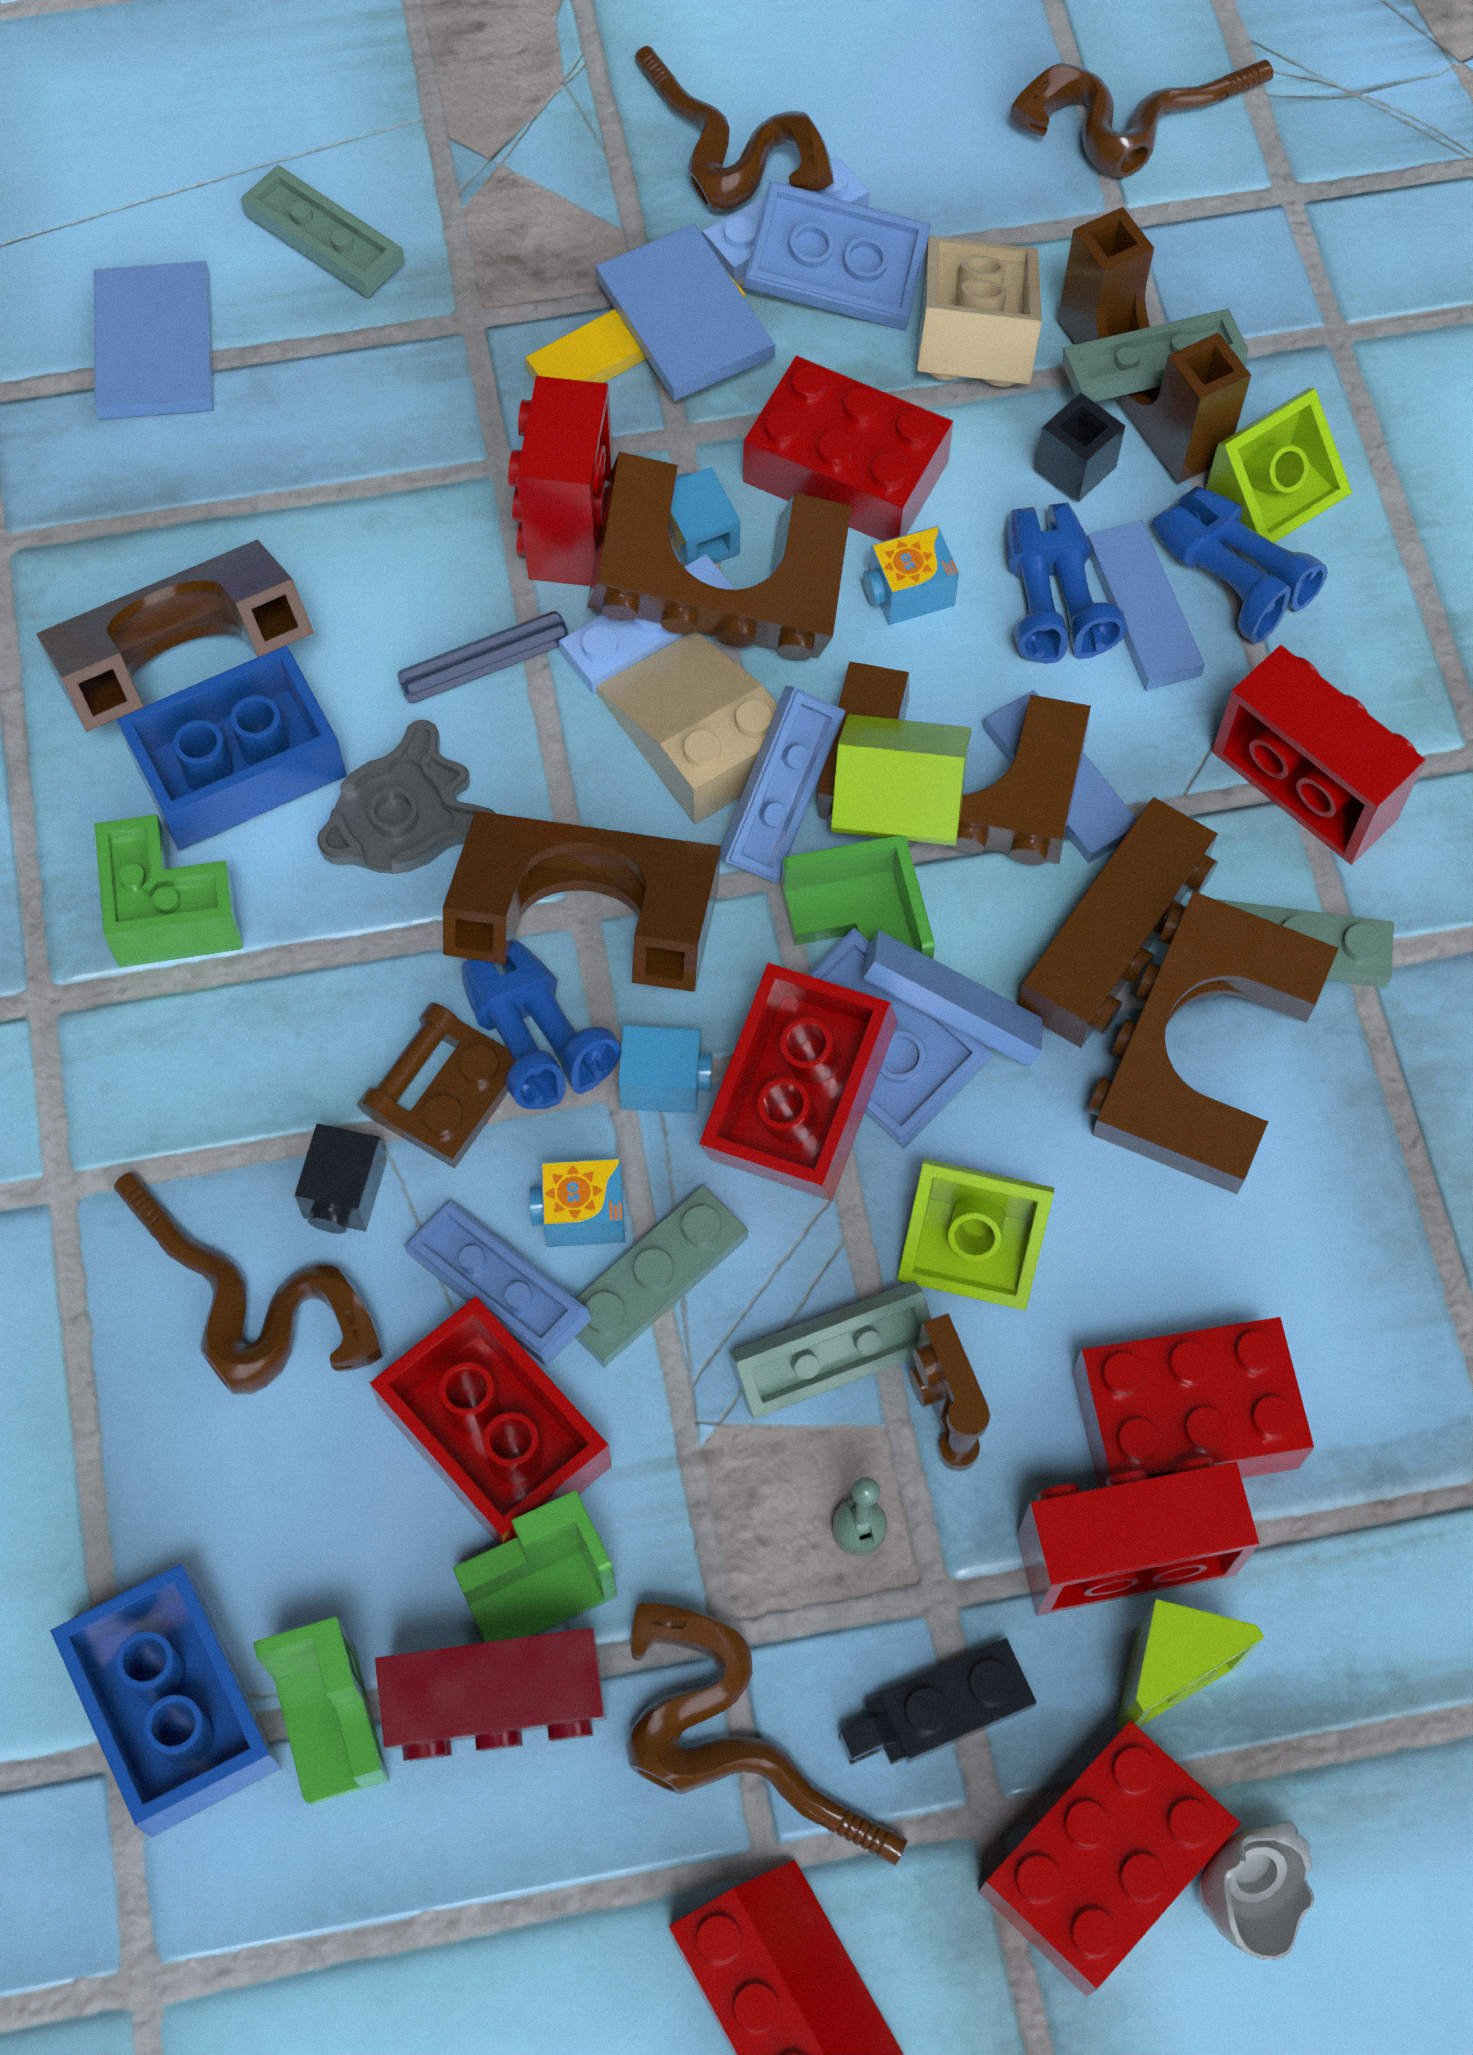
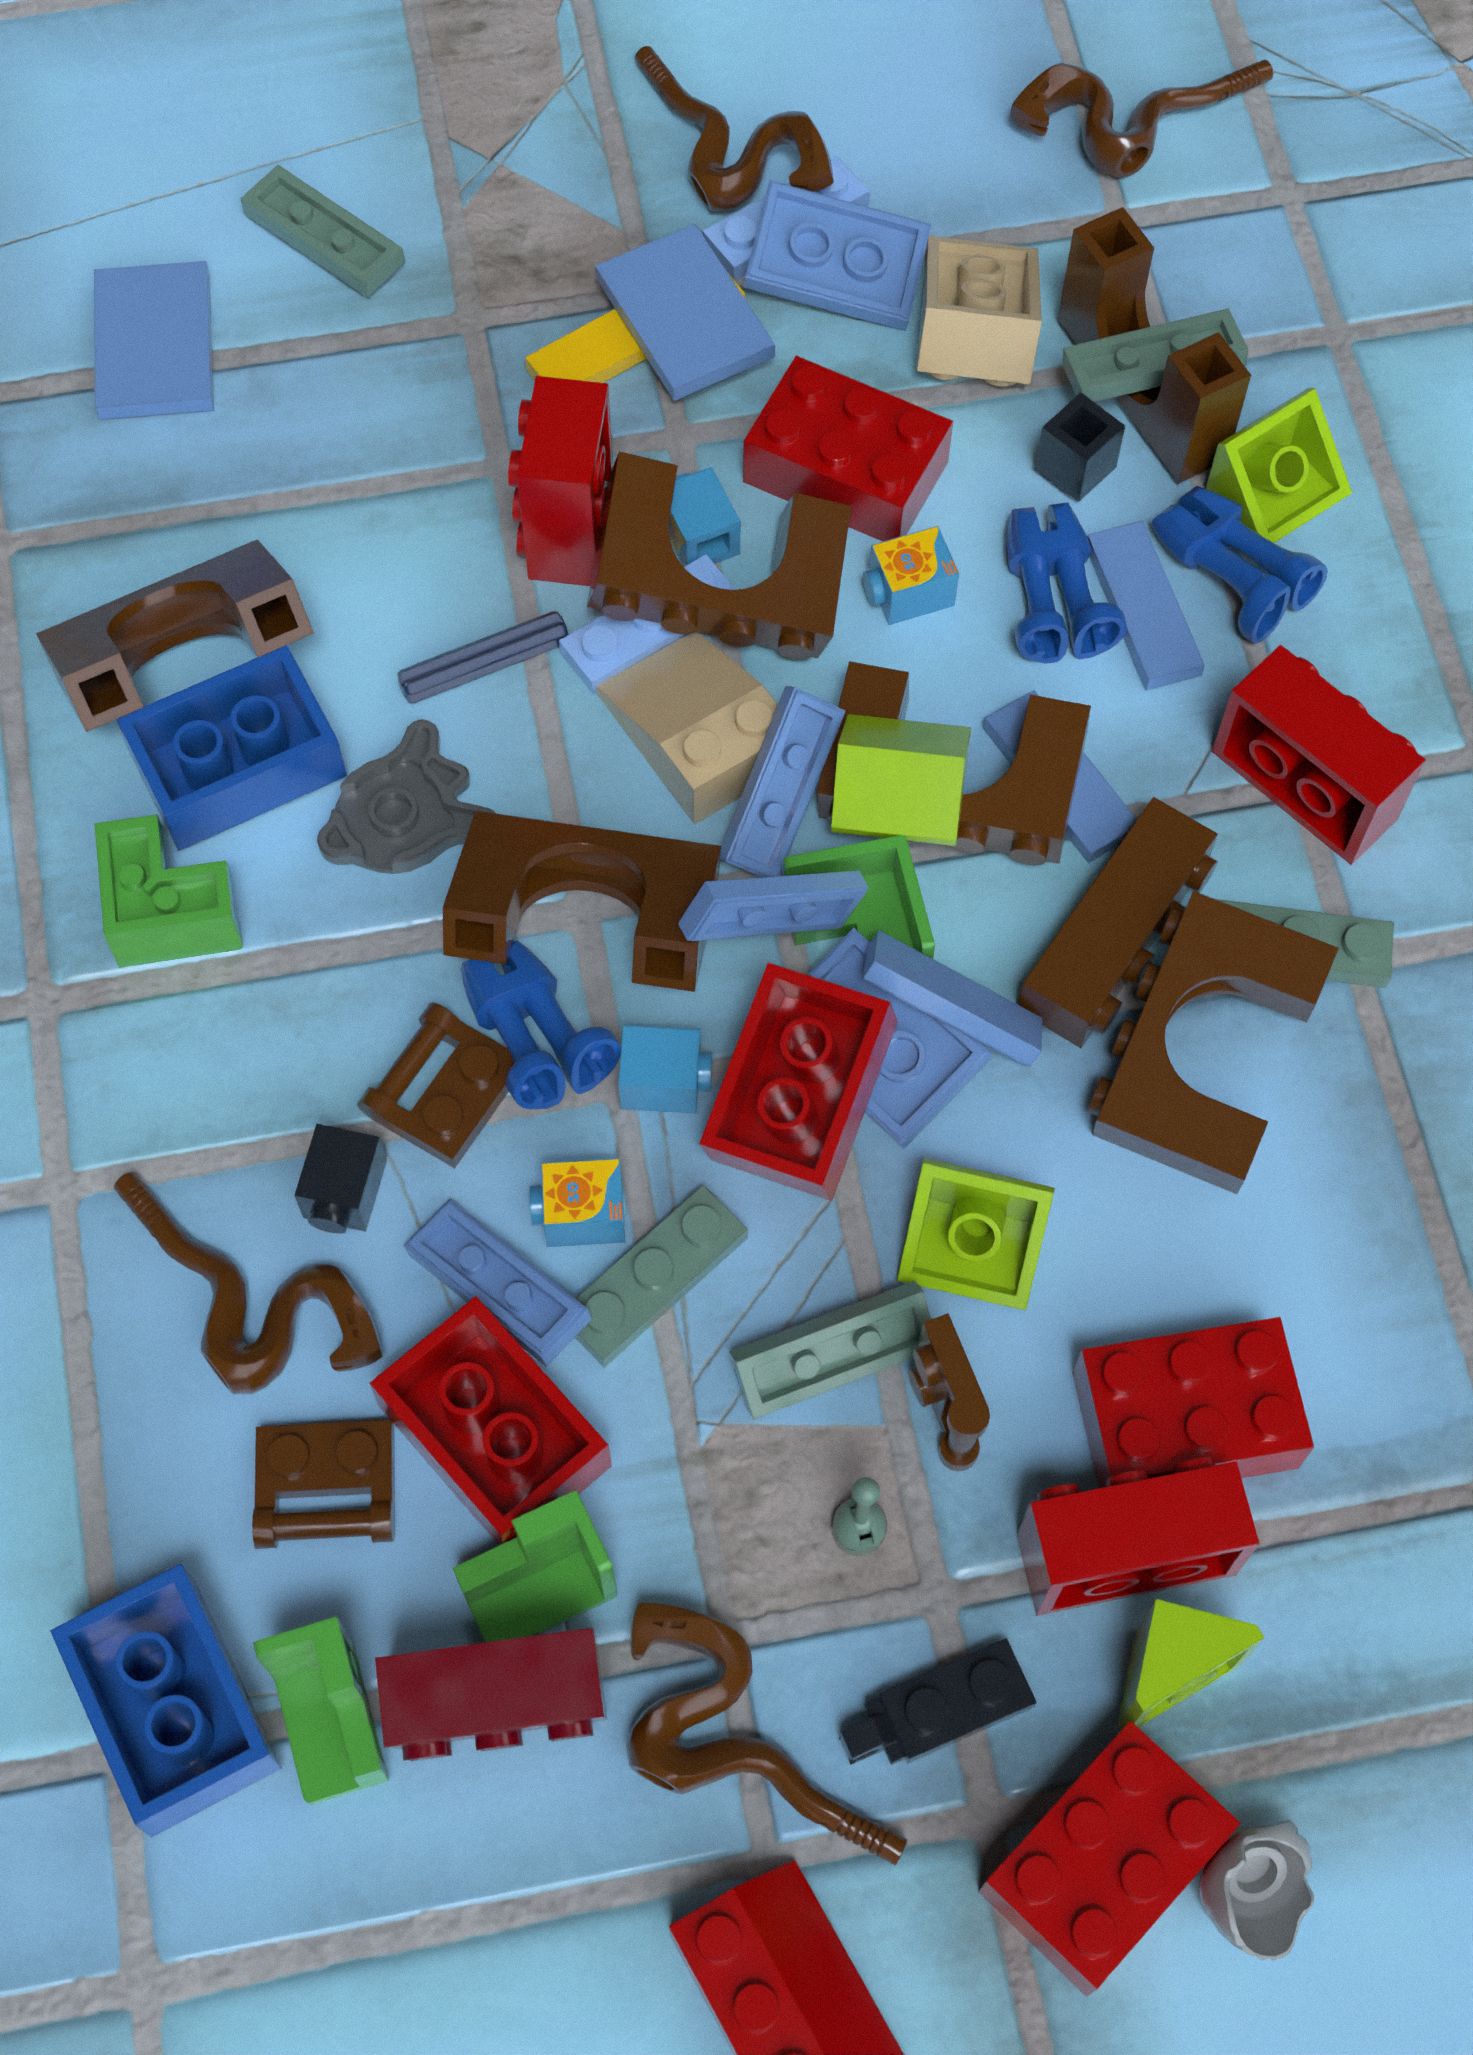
none -> reddish brown plate [252,1420,395,1549]
none -> medium blue tile [678,871,869,941]

